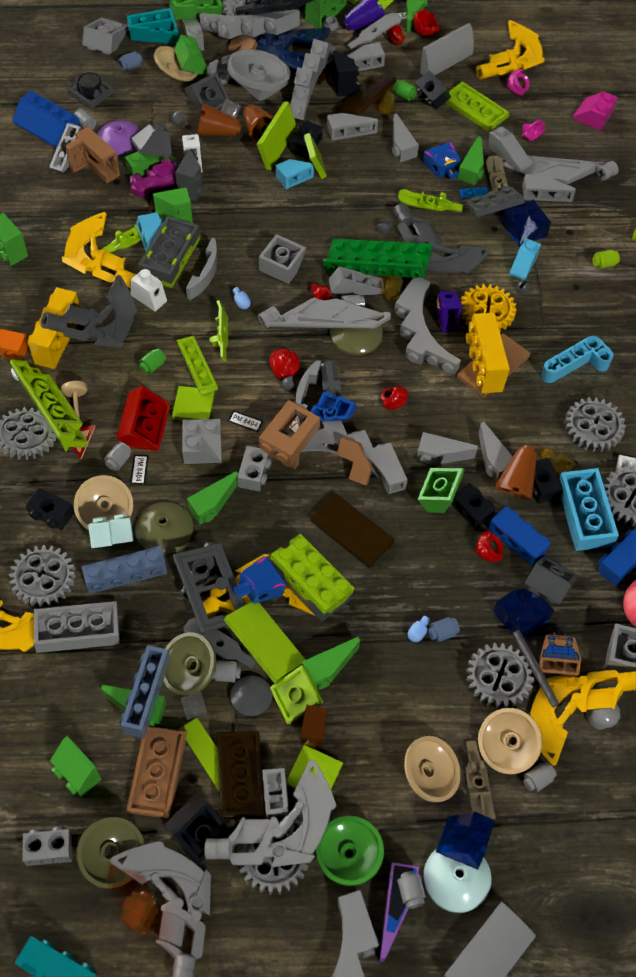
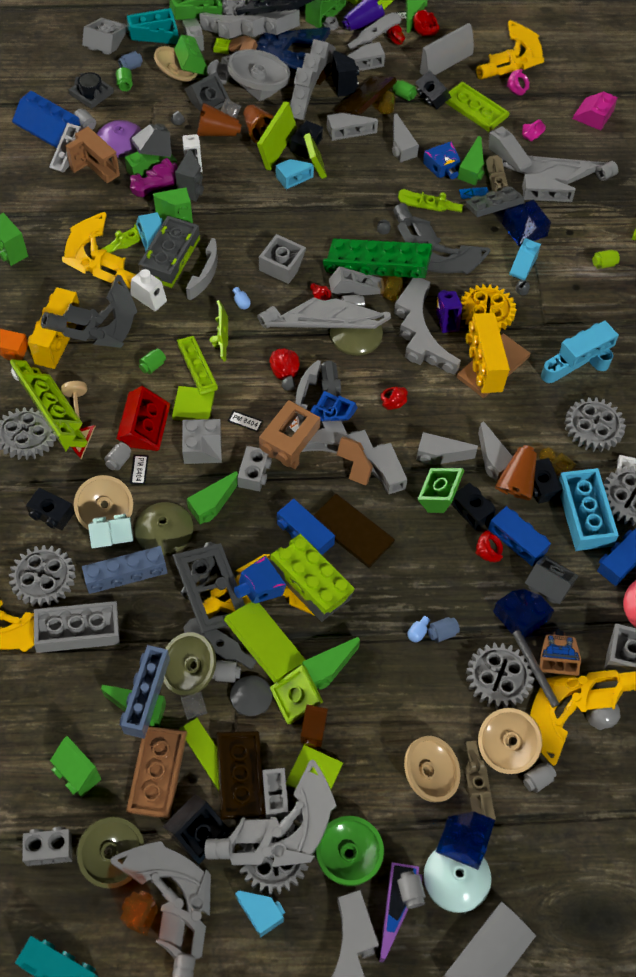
none -> bright green brick [116,67,133,91]
none -> lime tile [213,38,231,54]
none -> medium azure slope [235,891,285,938]
none -> blue brick [277,499,335,555]
none -> medium azure brick [559,320,619,368]

